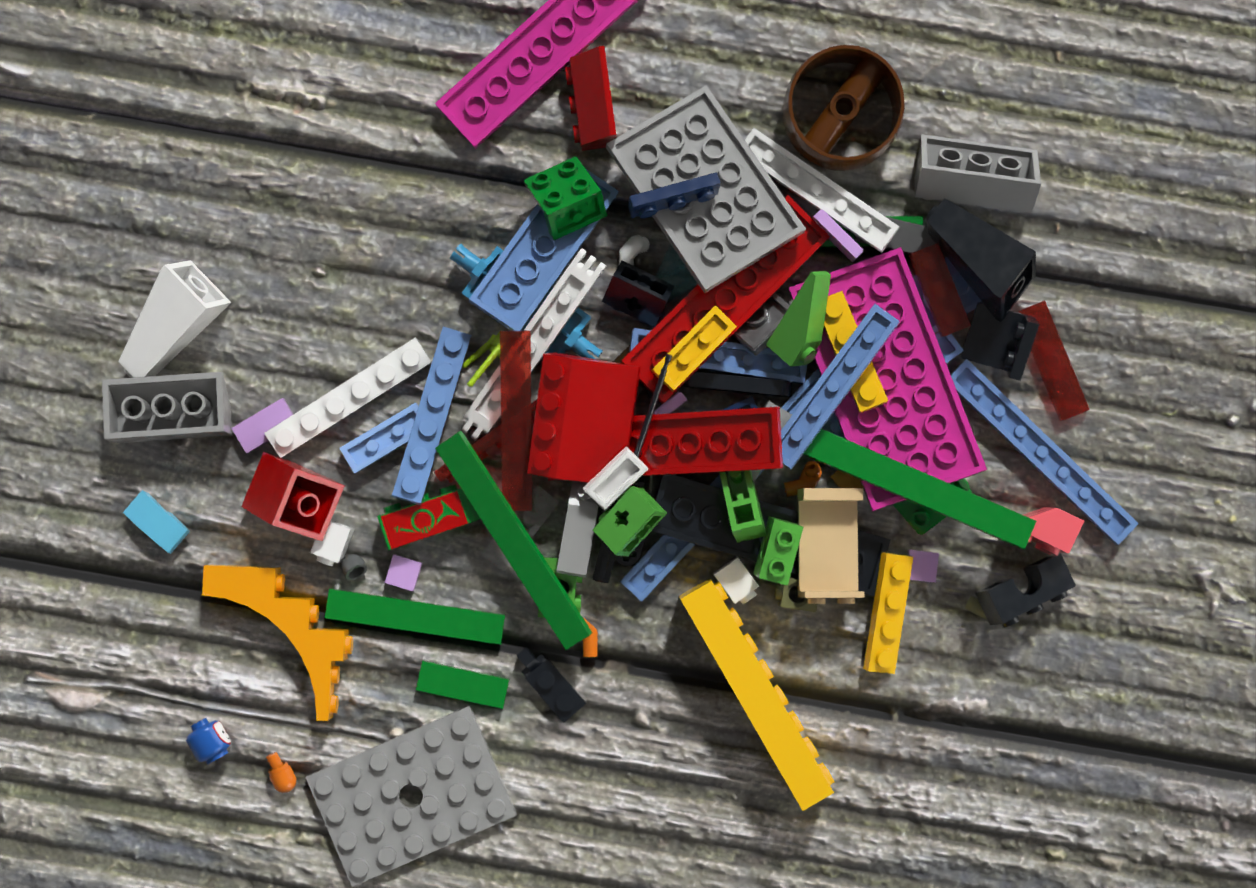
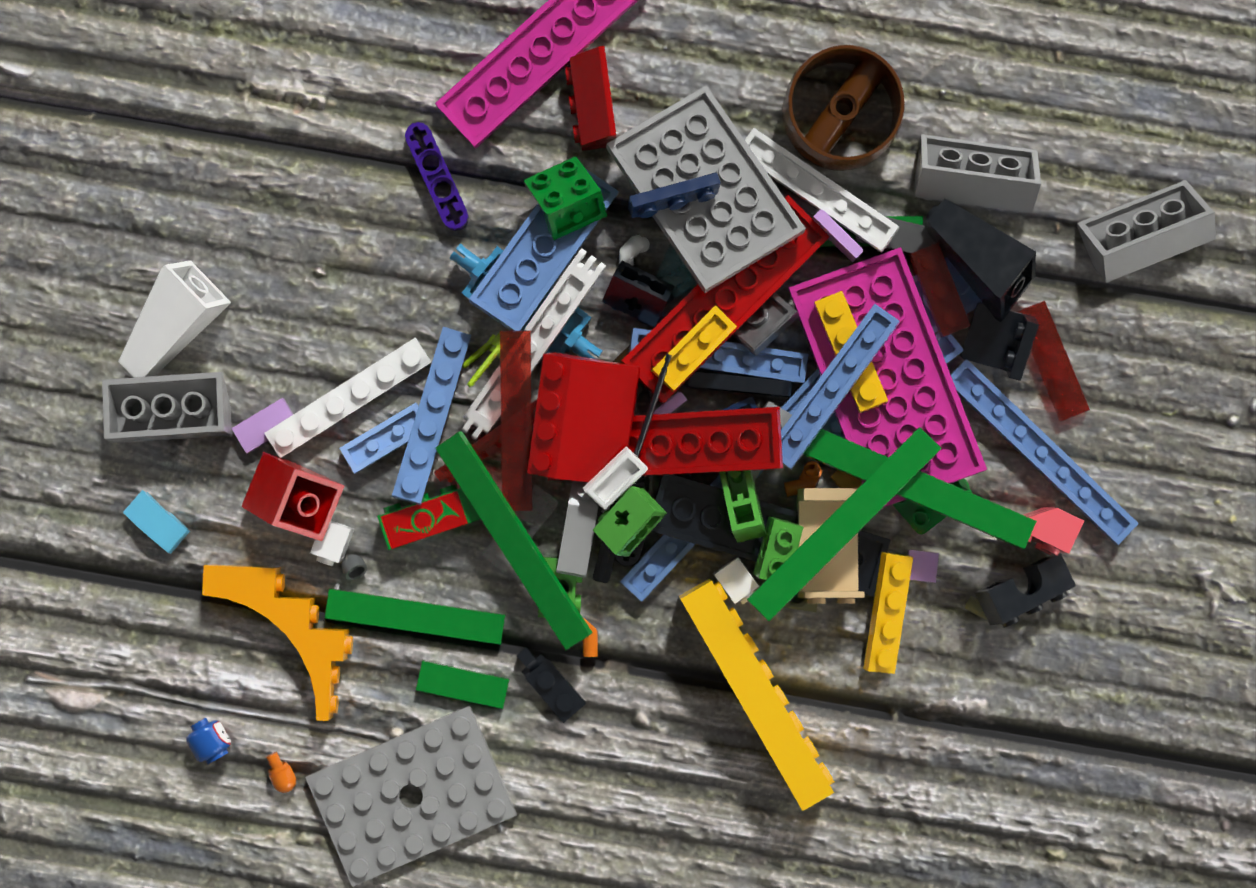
lavender tile [385,554,423,591] -> none
bright green slope [766,271,831,367] -> none
none -> dark purple beam [405,122,469,231]
none -> green tile [747,427,942,622]
none -> light grey slope [1077,180,1216,283]

